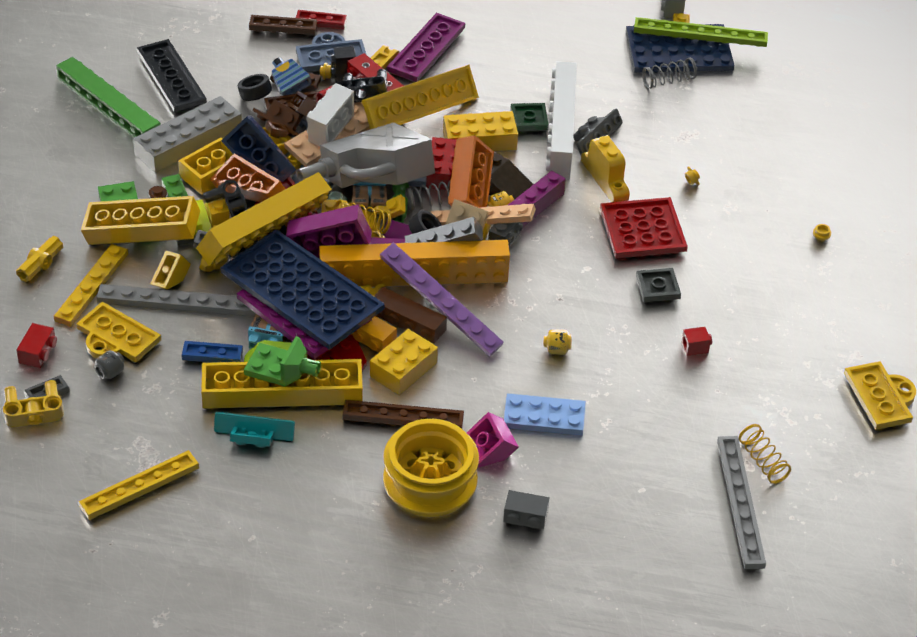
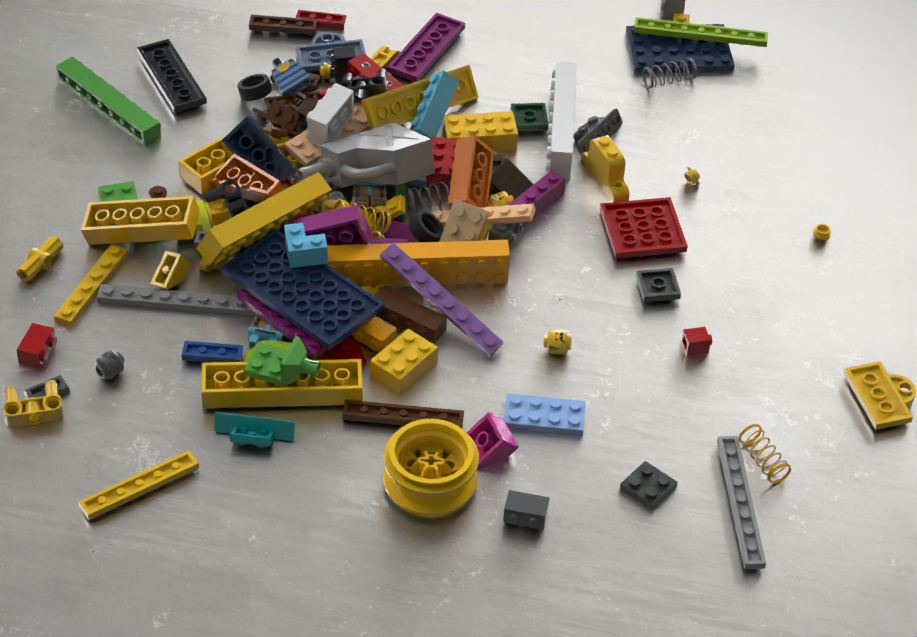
yellow plate [76,302,161,363] -> none
light grey brick [133,96,242,173] -> none
bright green plate [162,174,188,197] -> none
brick [405,217,483,243] -> none
none -> medium azure brick [284,223,328,268]
none -> medium azure brick [410,70,459,141]
none -> pearl dark grey plate [620,461,678,510]

